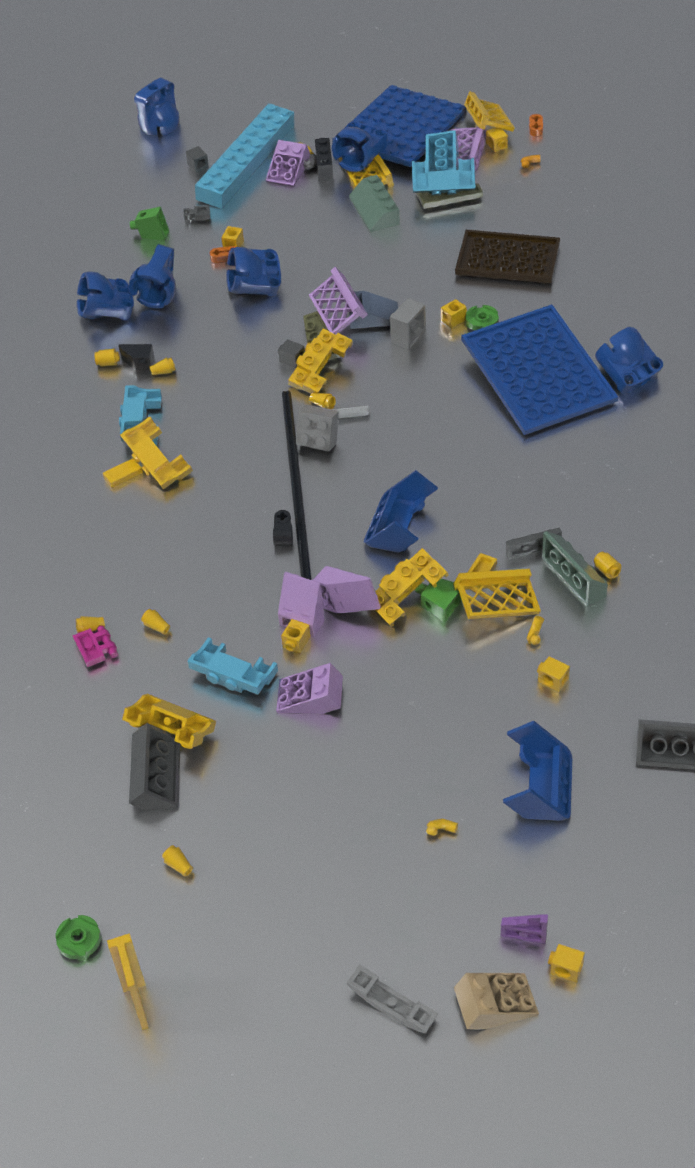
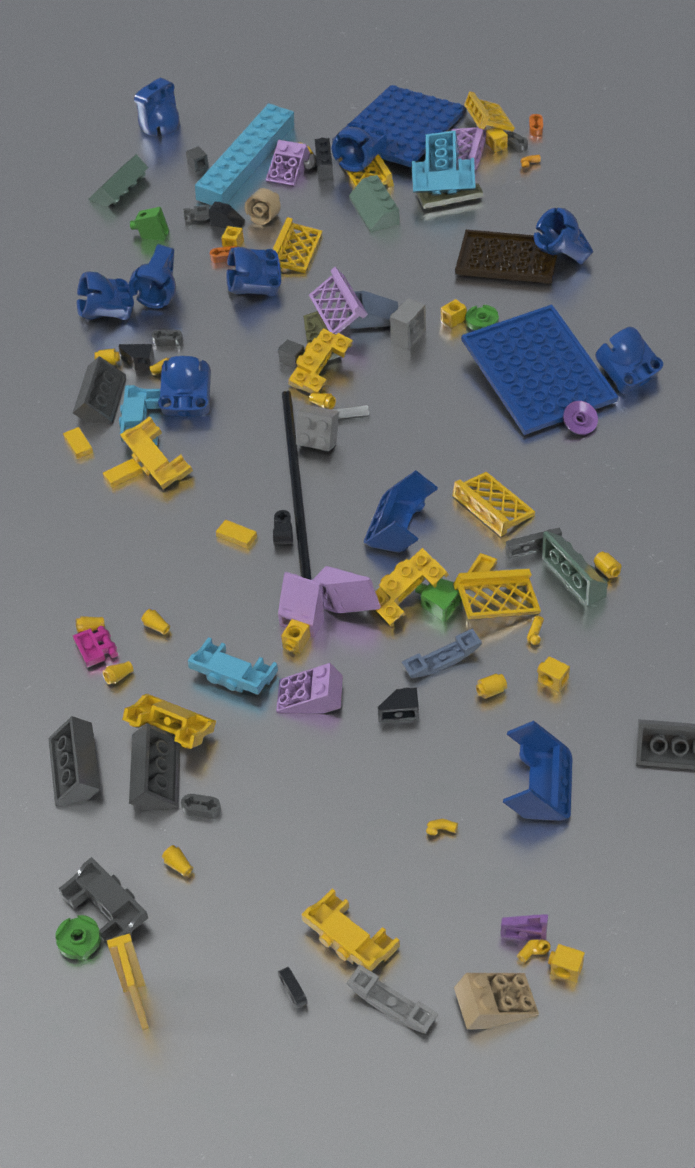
none -> dark grey slope [48,716,100,806]
none -> dark grey bracket [59,857,148,942]
none -> yellow tile [63,427,93,459]
none -> dark grey slope [73,356,126,423]
none -> sand green slope [88,154,148,207]
none -> yellow cone [102,661,134,685]
none -> dark grey beam [151,329,183,346]
none -> blue piece [158,356,211,417]
none -> dark grey beam [181,794,221,818]
none -> black slope [209,201,245,228]
none -> yellow tile [216,519,257,549]
none -> tan brick [245,188,281,225]
none -> yellow fence [273,217,322,273]
none -> black beam [278,966,308,1009]
none -> yellow bracket [301,888,400,972]
none -> black slope [378,687,419,722]
none -> sand blue slope [402,628,482,678]
none -> yellow fence [452,472,535,536]
none -> yellow brick [475,673,507,699]
none -> dark grey beam [506,132,528,152]
none -> yellow arm [517,939,551,963]
none -> blue piece [534,208,594,264]
none -> medium lavender dish [563,401,598,435]

